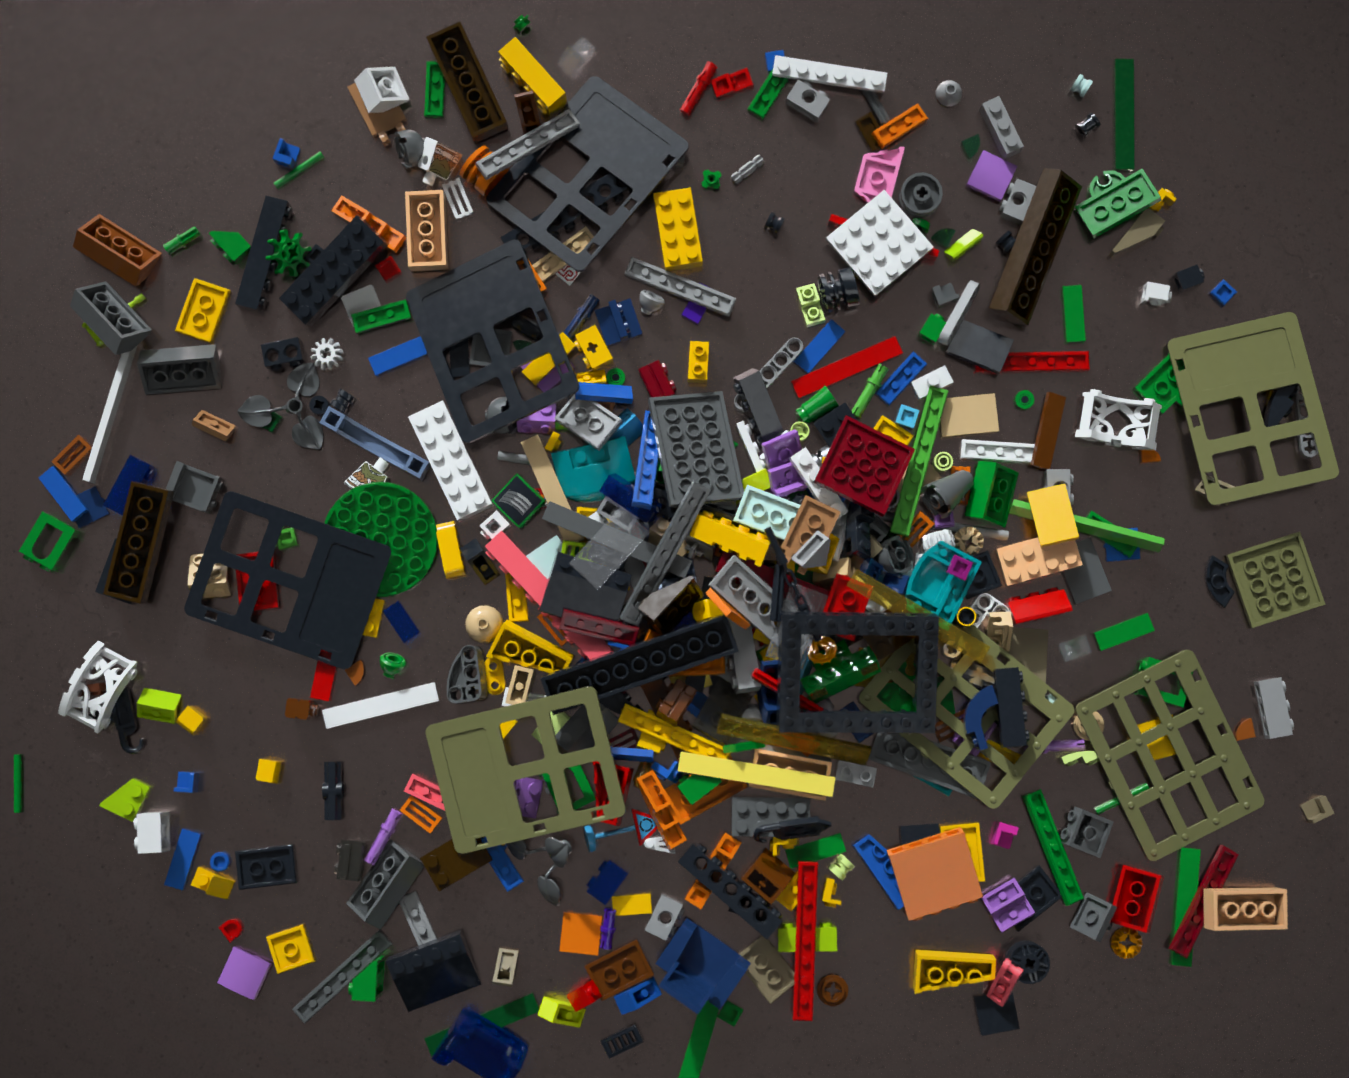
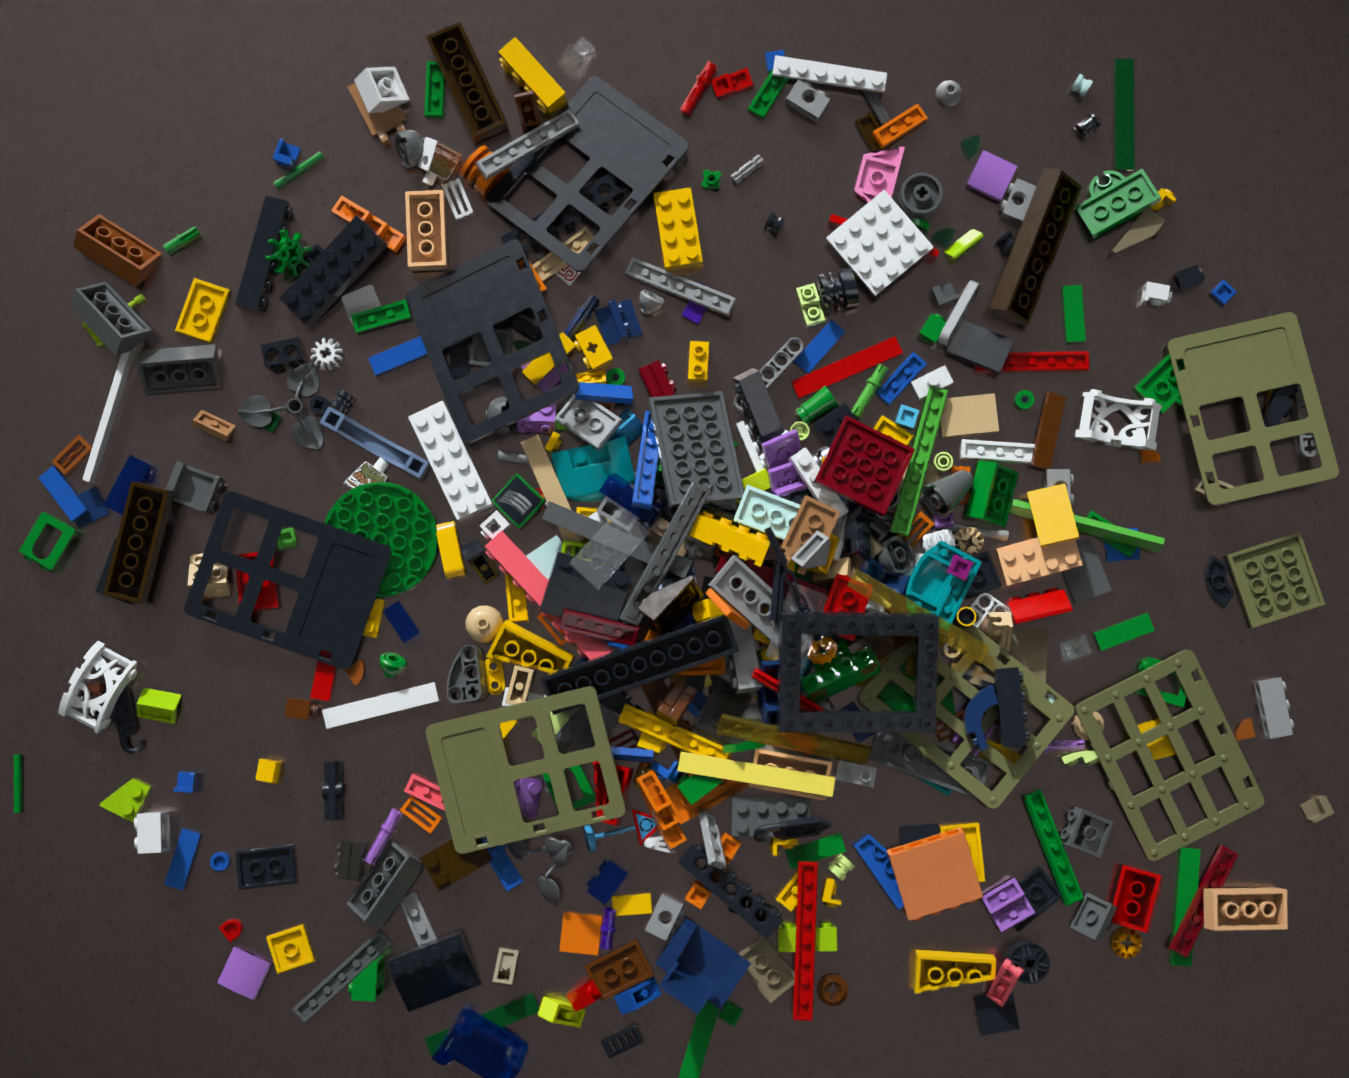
yellow piece [176,706,207,736] -> none
yellow slope [191,867,235,900] -> none
green slope [209,231,251,265] -> none
red tile [375,256,402,282] -> none
green plate [513,15,530,32] -> none
reddish brown slope [741,848,795,904] -> none
light grey brick [979,96,1024,160] -> none
dark pink panel [991,821,1019,849] -> none
green bar [1094,783,1149,815] -> none
none -> light grey tile [698,810,726,870]

